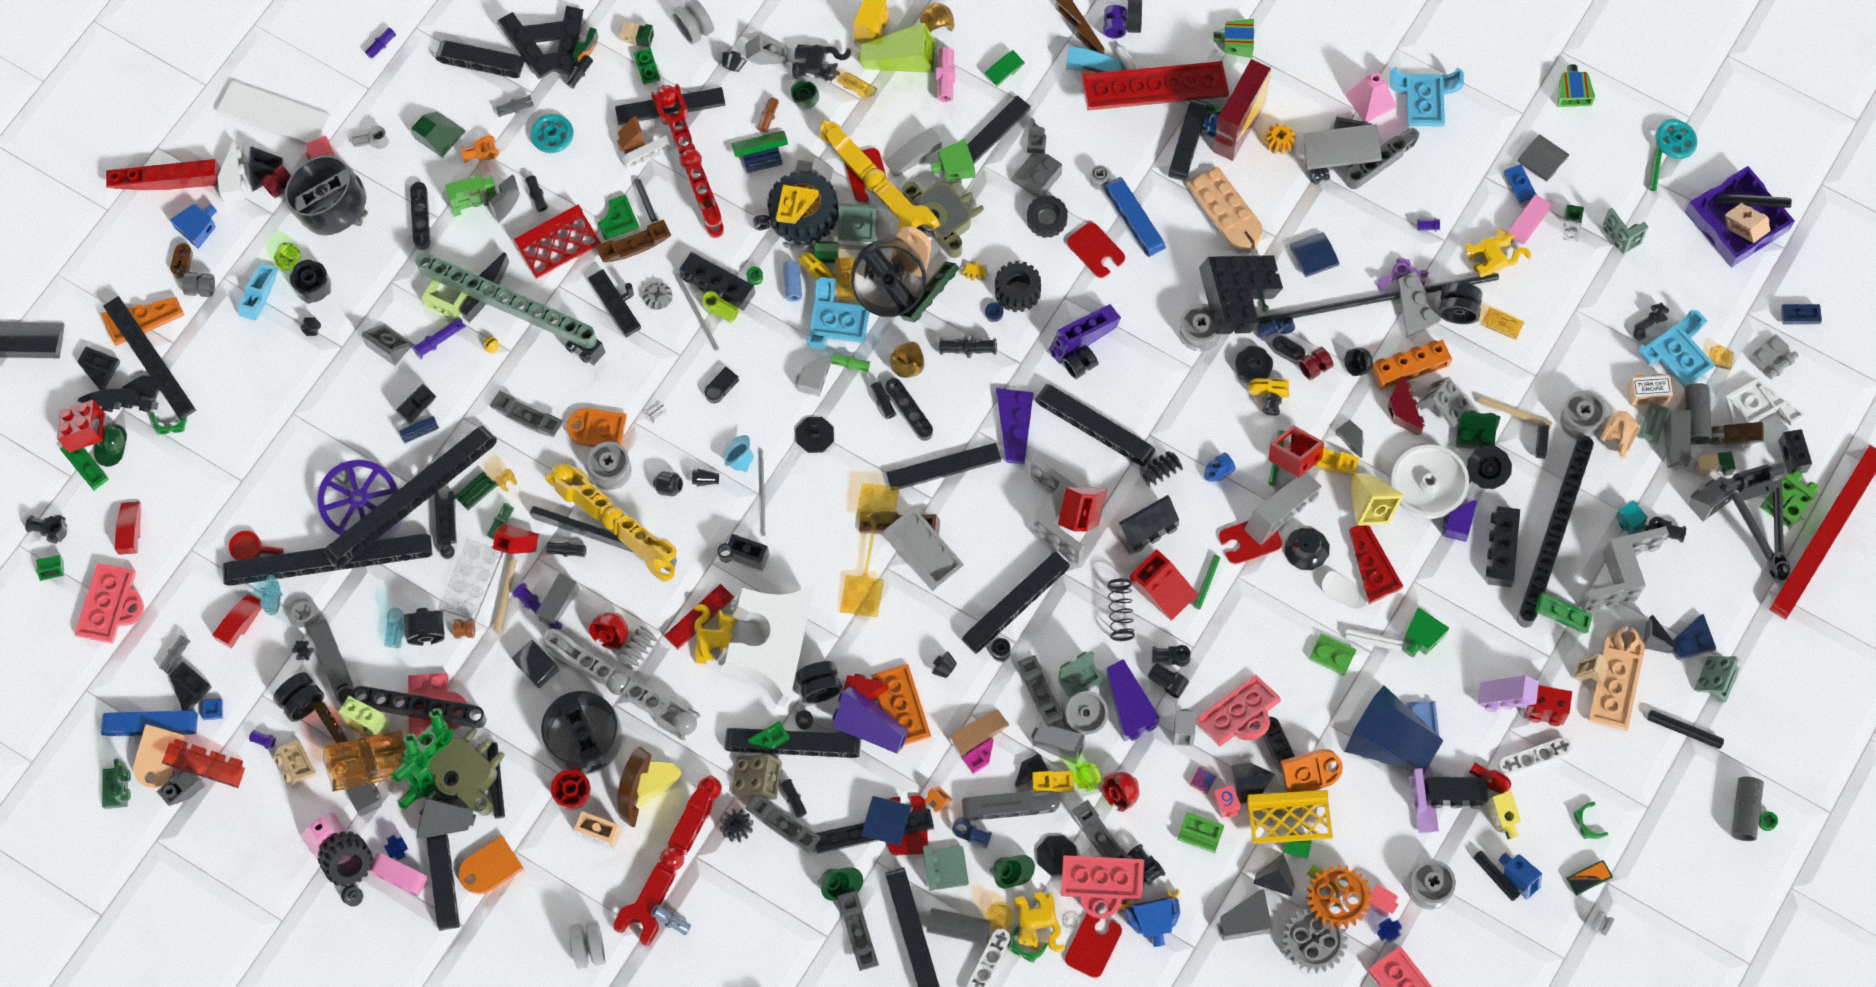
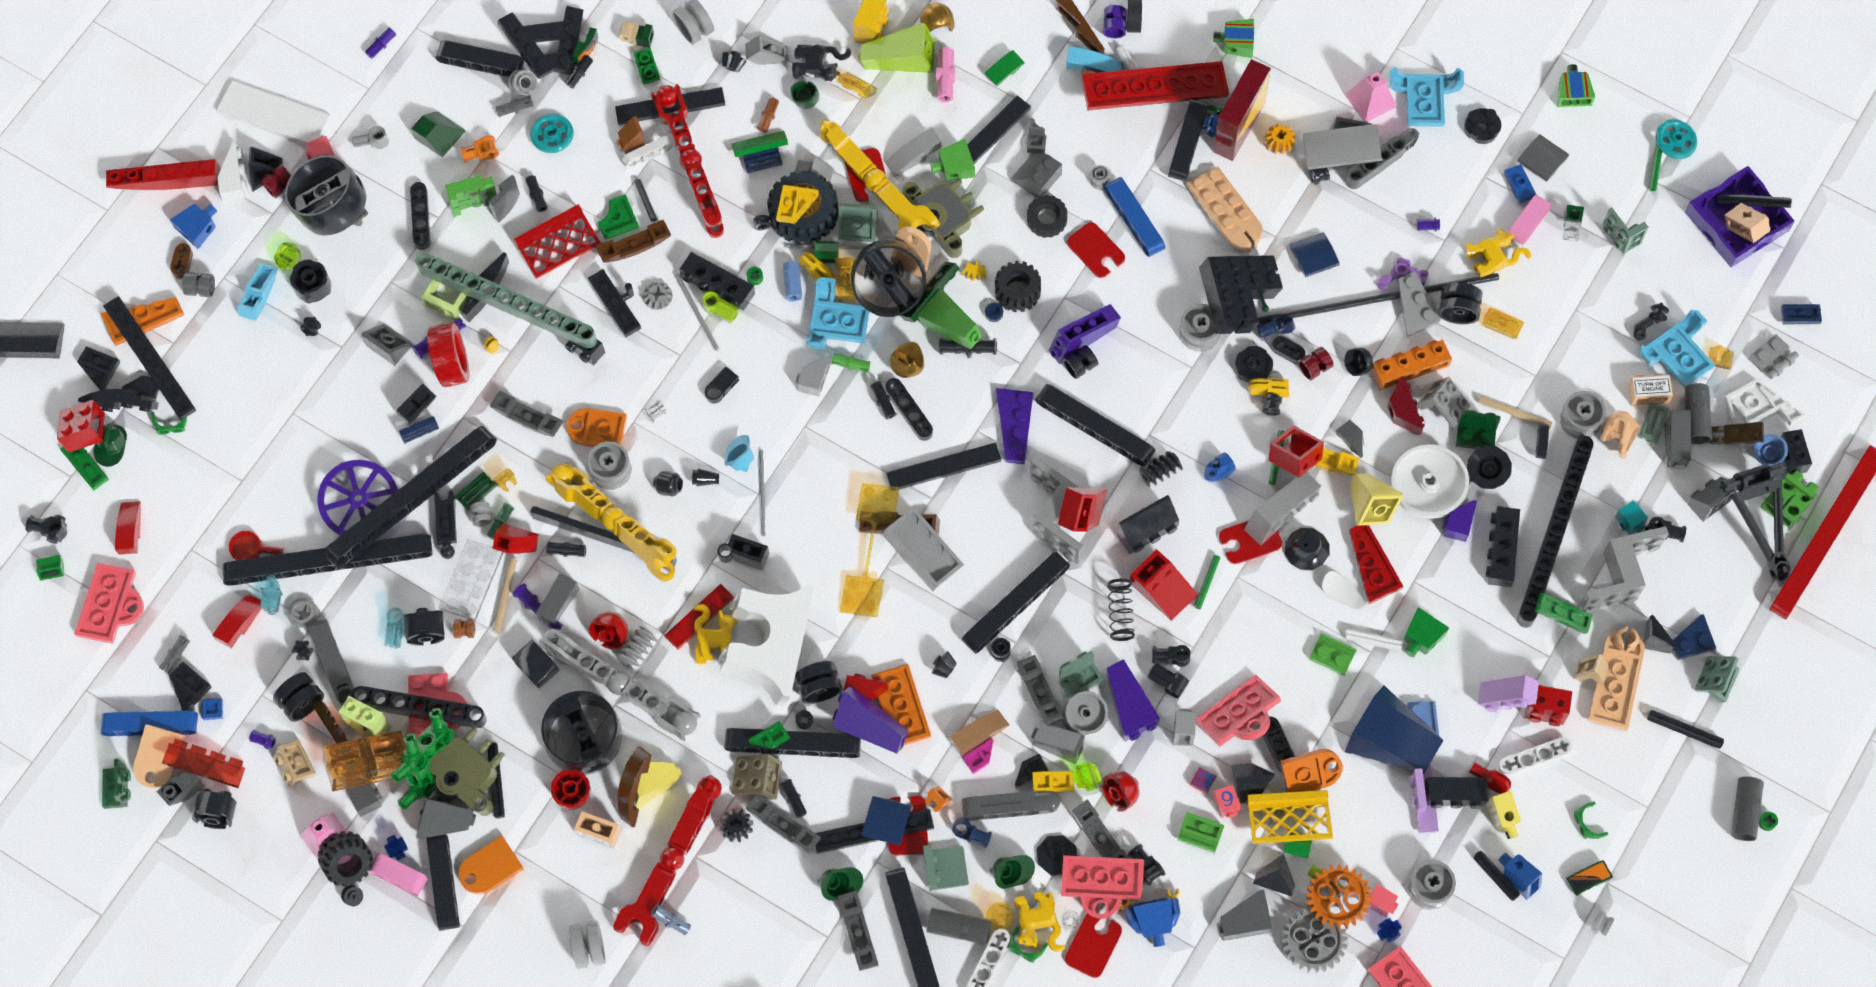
black piece [796,417,834,453] -> none
leg [1695,451,1736,476] -> none
none -> black brick [192,788,237,829]
none -> red tyre [427,322,470,387]
none -> light grey wheel [470,502,492,527]
none -> light grey wheel [508,70,538,96]
none -> bright green slope [917,289,982,349]
none -> black plate [1464,108,1502,144]
none -> medium blue helmet [1753,434,1788,466]

